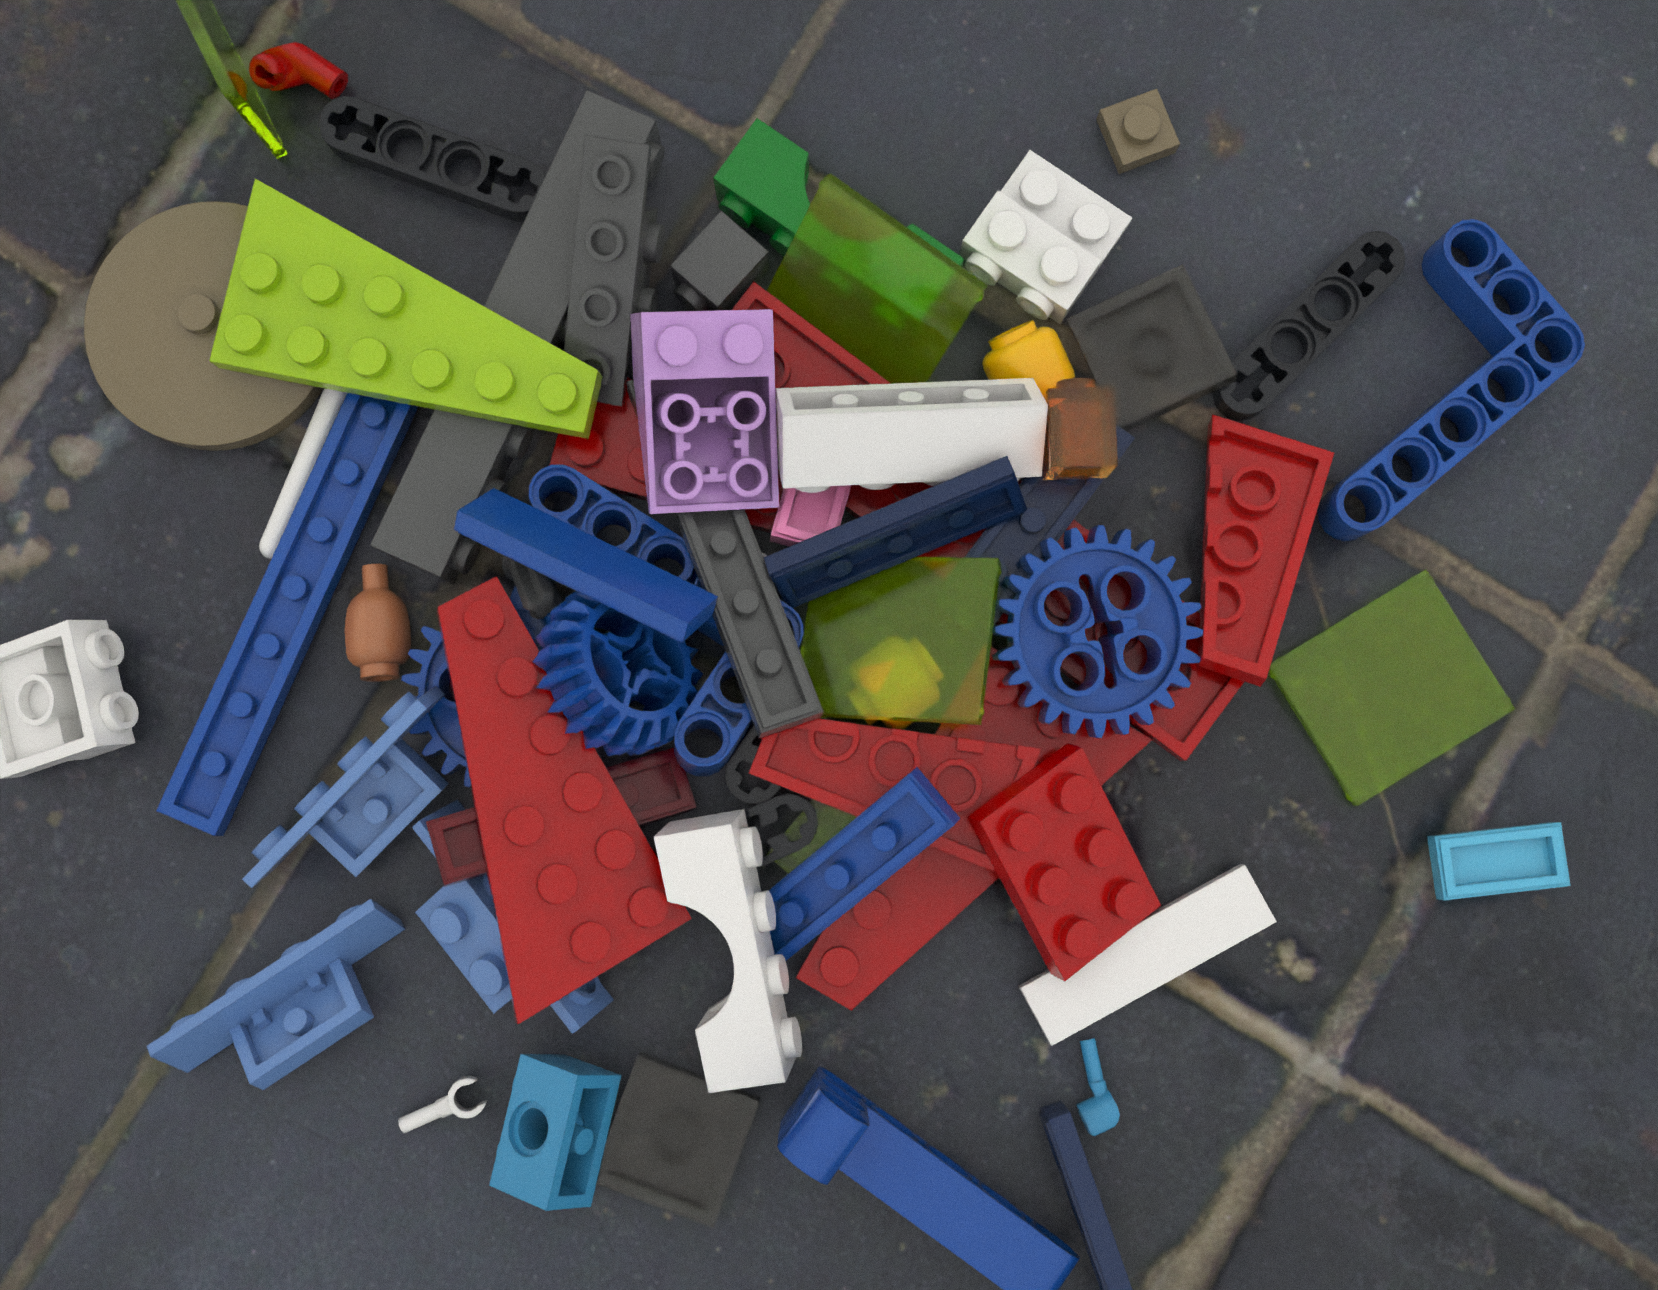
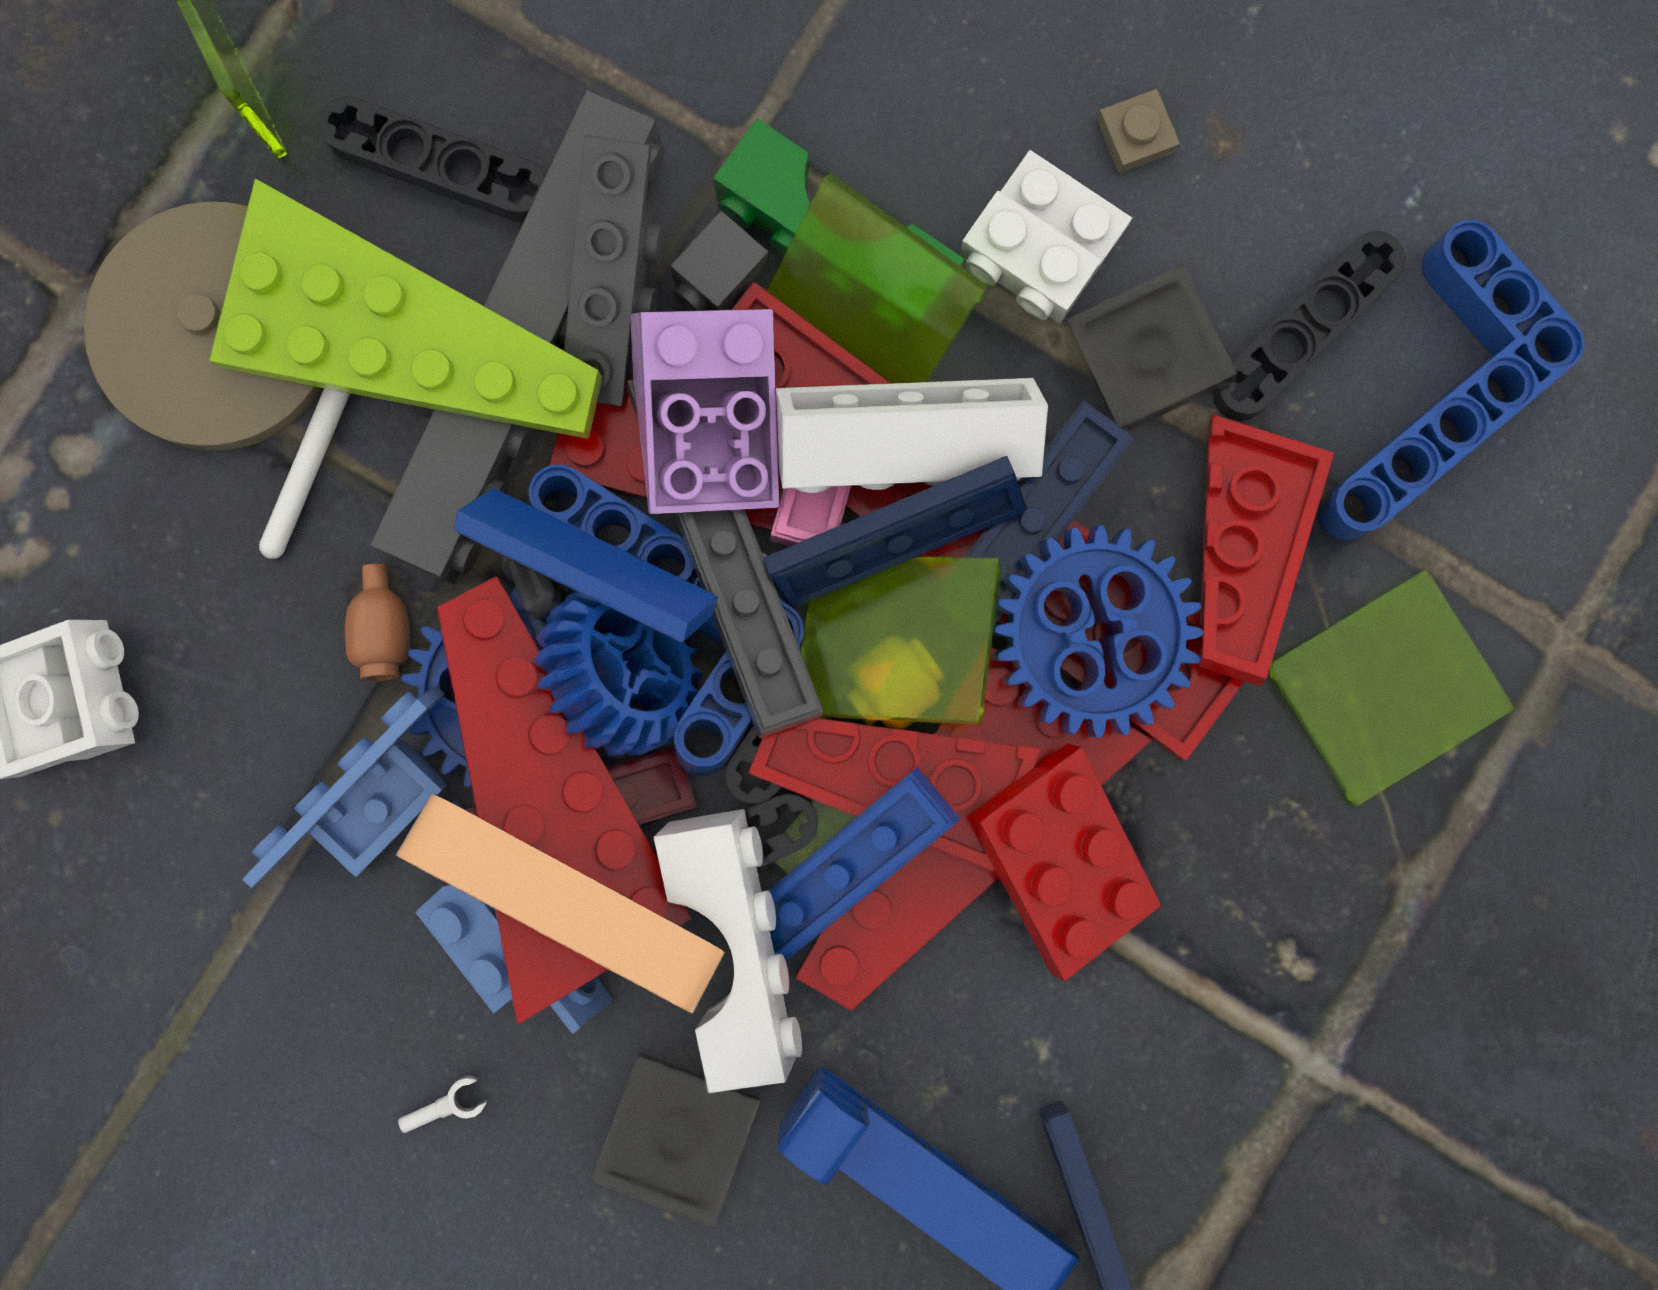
medium blue bracket [147,899,405,1090] -> none
blue plate [156,393,419,836] -> none
red arm [248,42,348,99] -> none
dark azure brick [489,1054,621,1211] -> none
yellow head [982,320,1075,413] -> none
white tile [1018,864,1277,1046] -> none
clear orange brick [1043,378,1118,480] -> none
dark azure hand [1075,1038,1120,1136] -> none
medium azure tile [1427,822,1571,900] -> none
none -> light nougat beam [396,794,725,1014]

